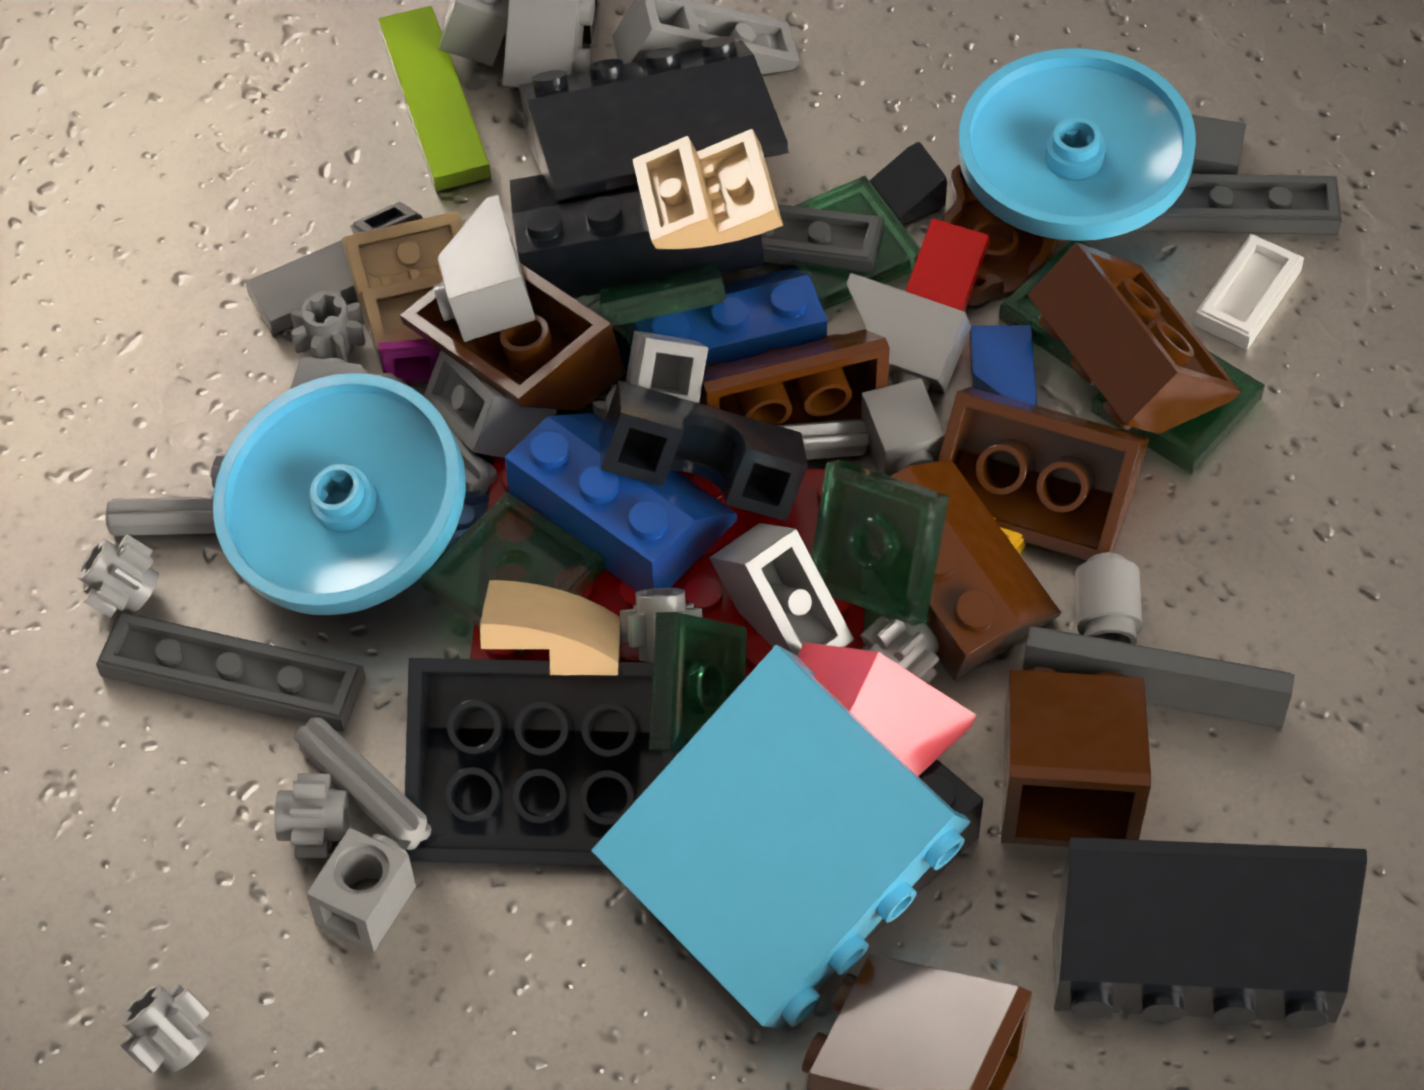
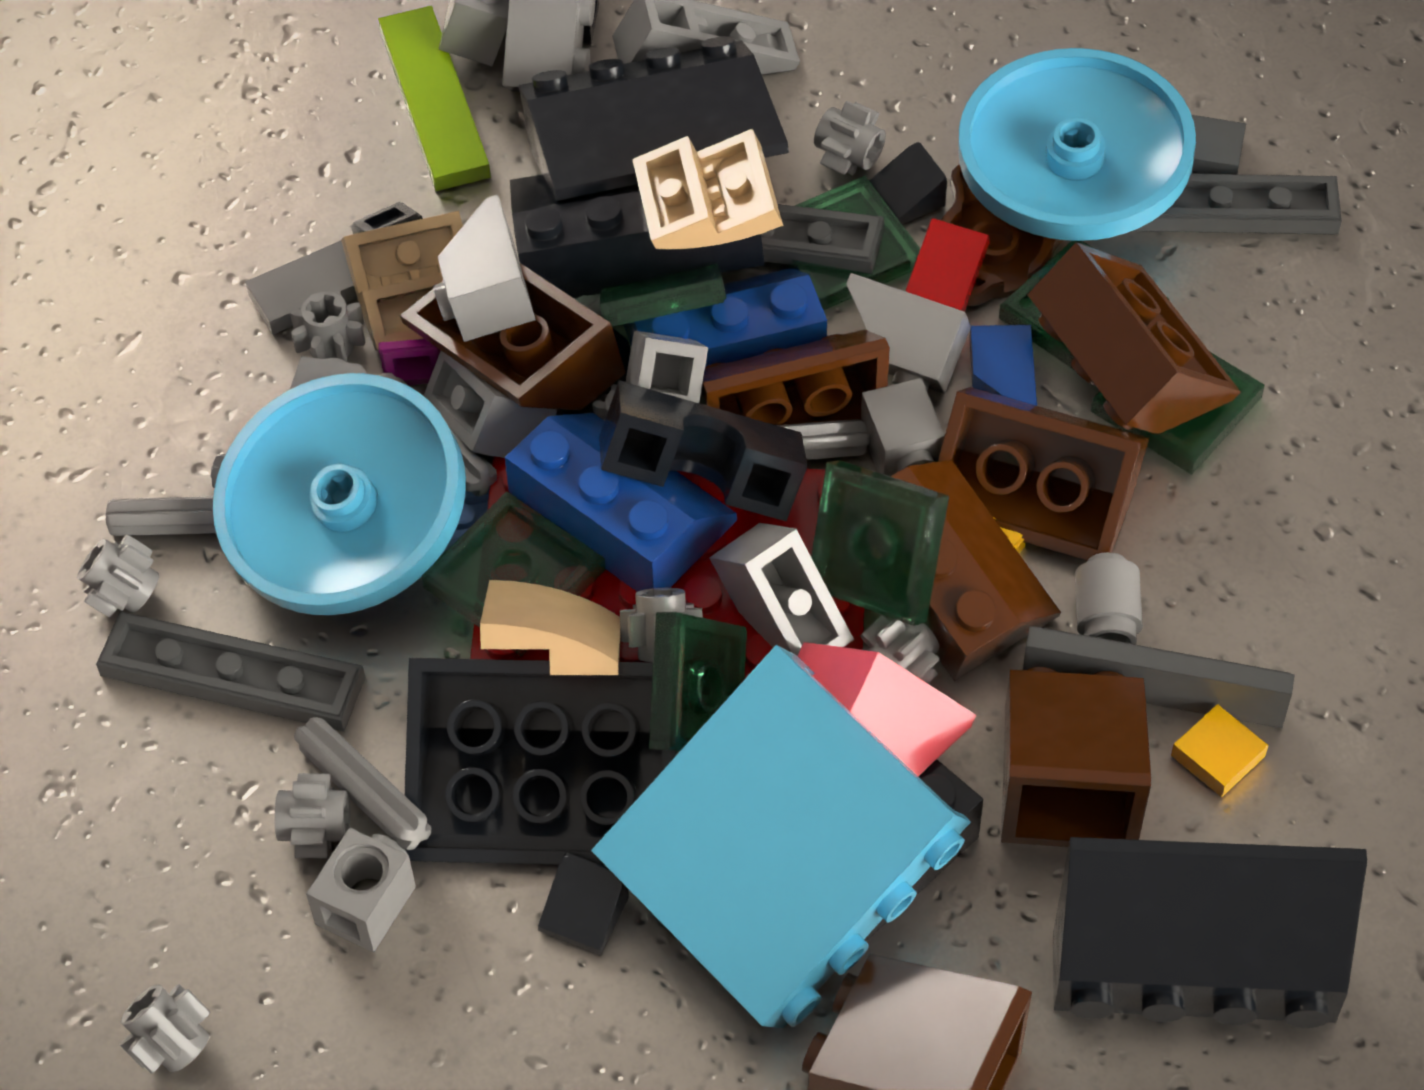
white tile [1193,234,1304,350] -> none
none -> black slope [538,853,629,955]
none -> light grey gear [814,101,886,176]
none -> yellow tile [1171,704,1268,797]

